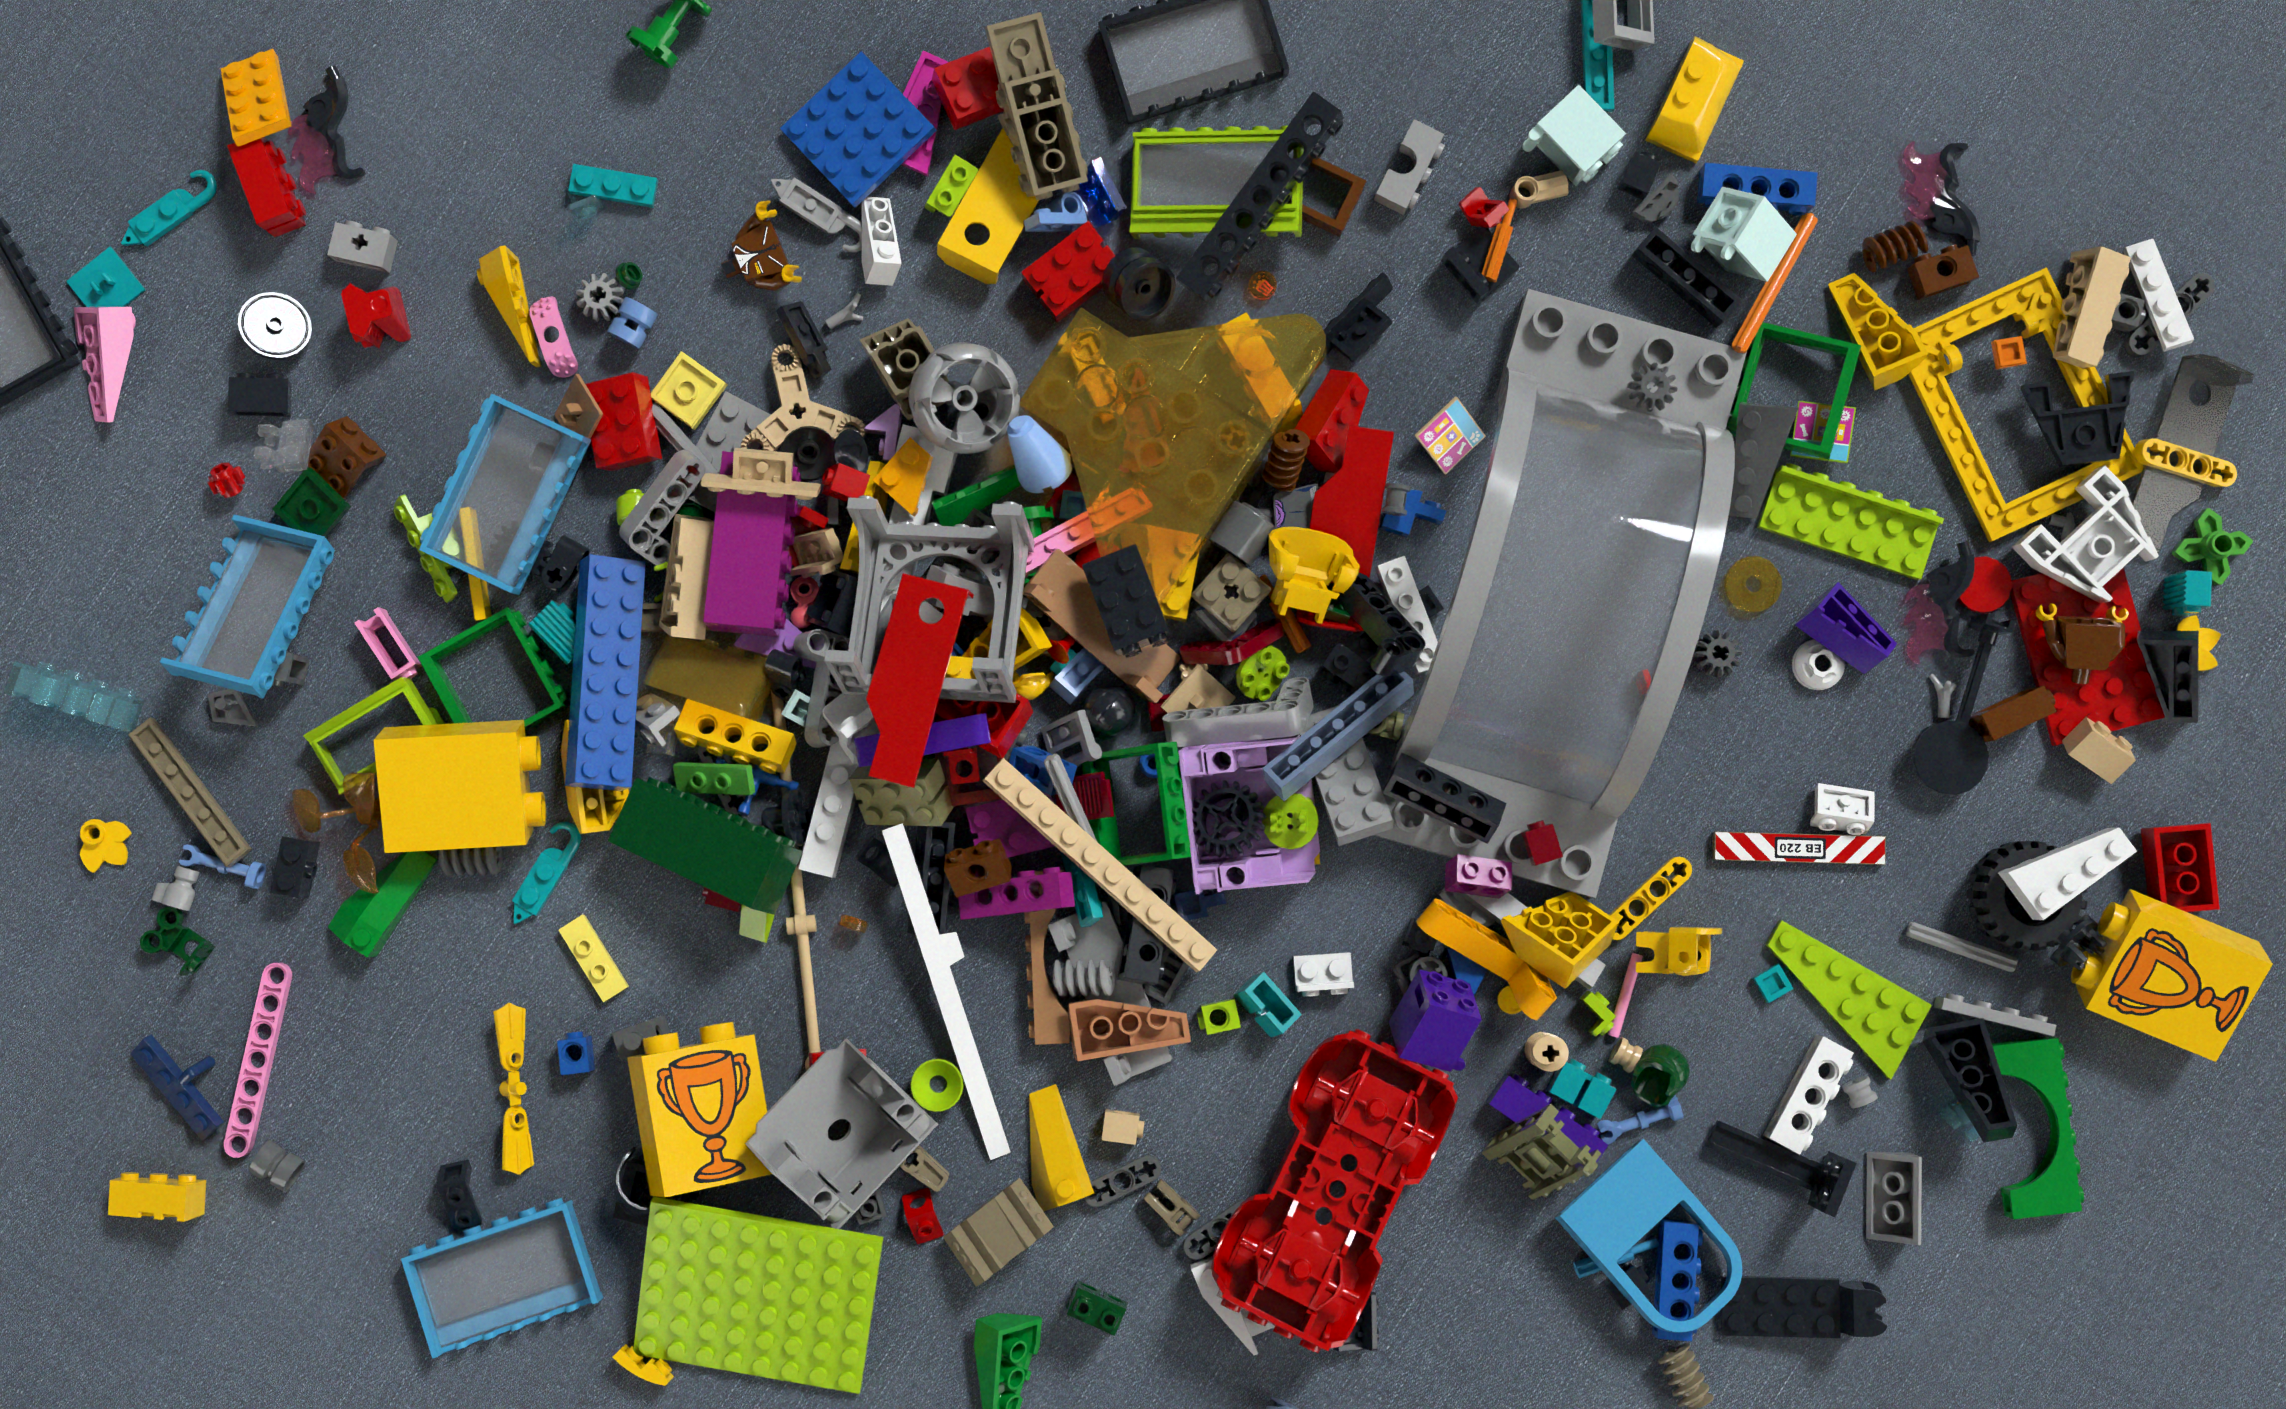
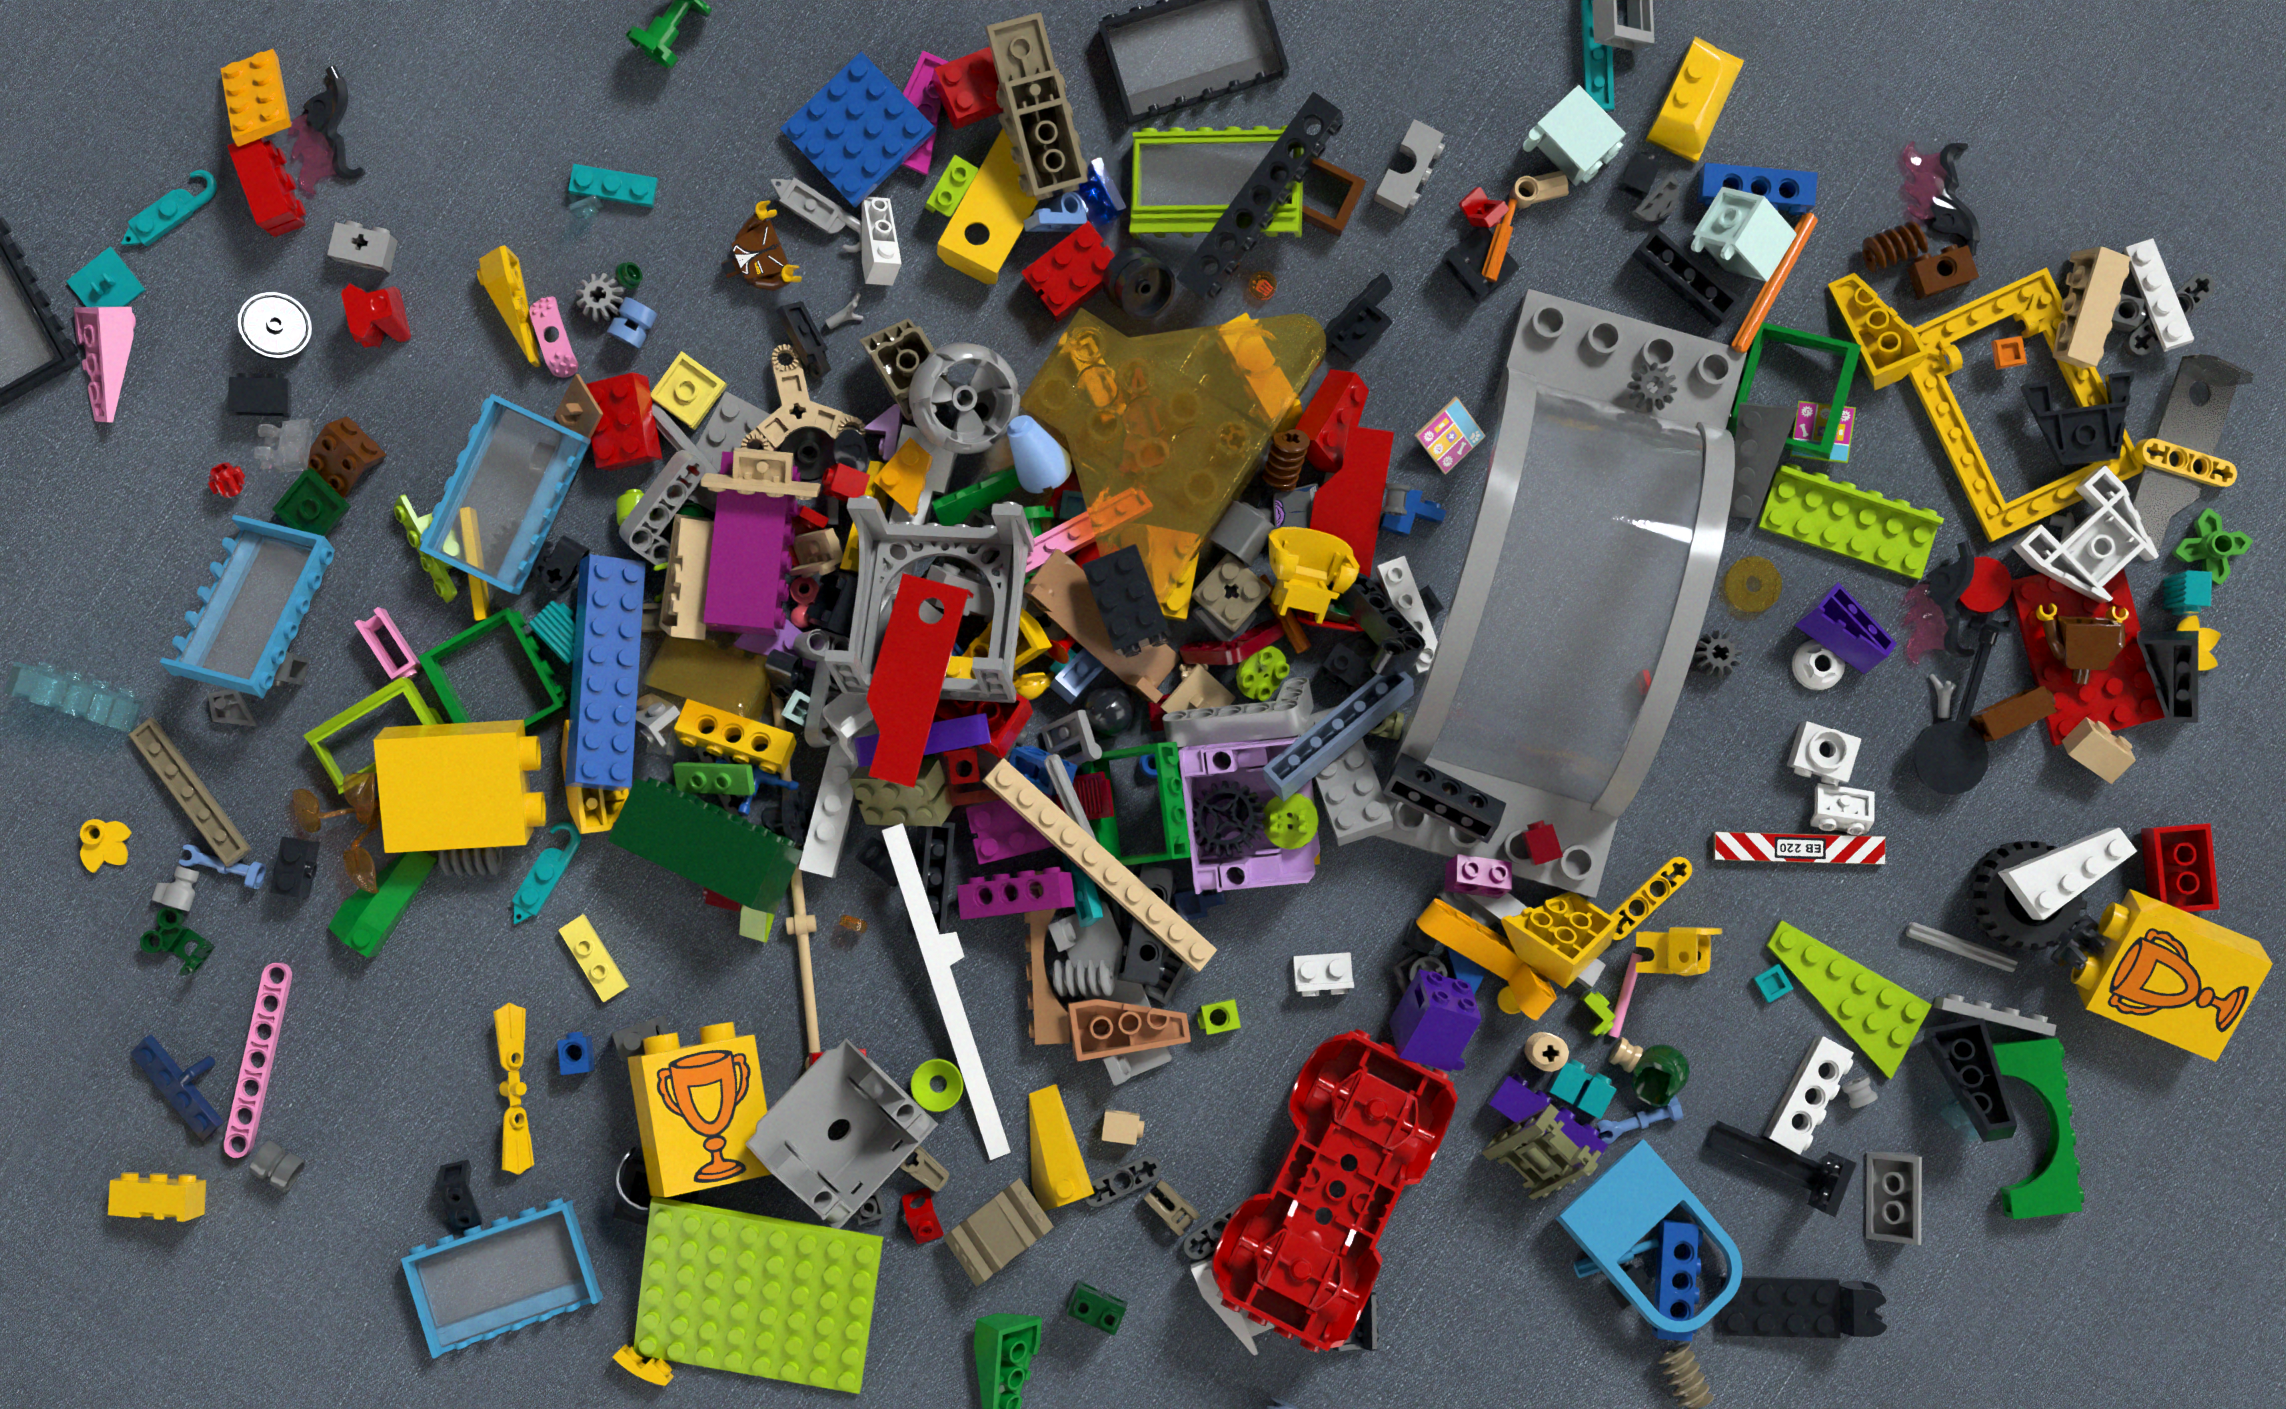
reddish brown brick [944,838,1012,898] -> none
teal piece [1233,972,1302,1038] -> none
none -> white brick [1787,721,1861,786]

